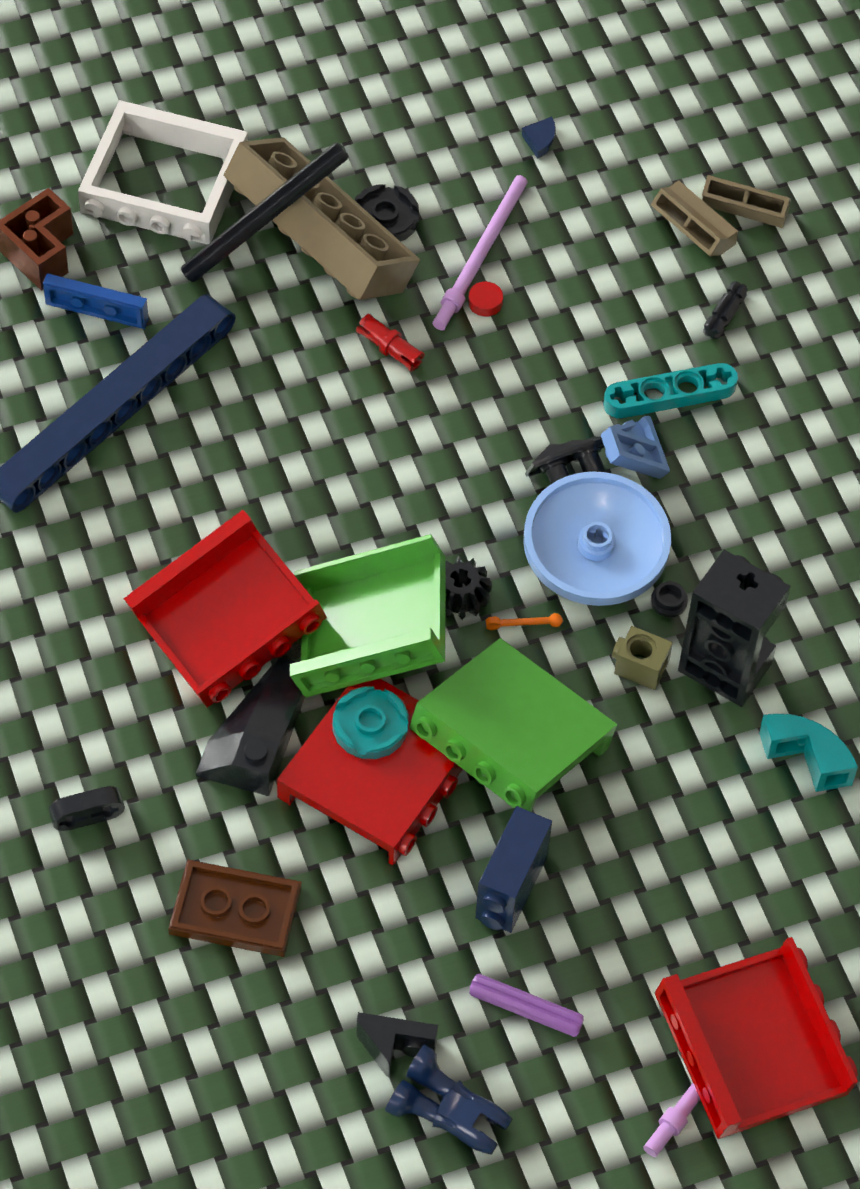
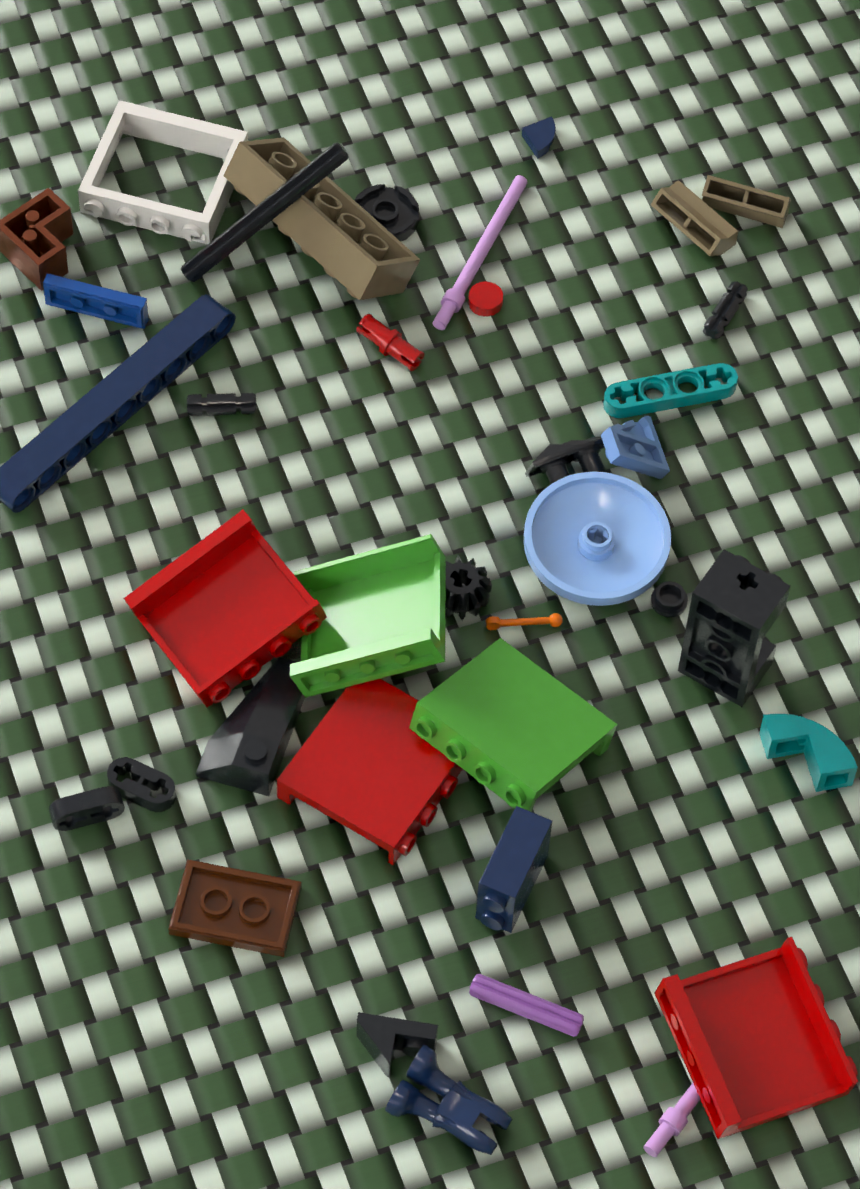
teal tile [332,686,409,759] -> none
olive brick [611,626,673,690] -> none
none -> black beam [107,757,176,812]
none -> black axle [187,393,257,416]

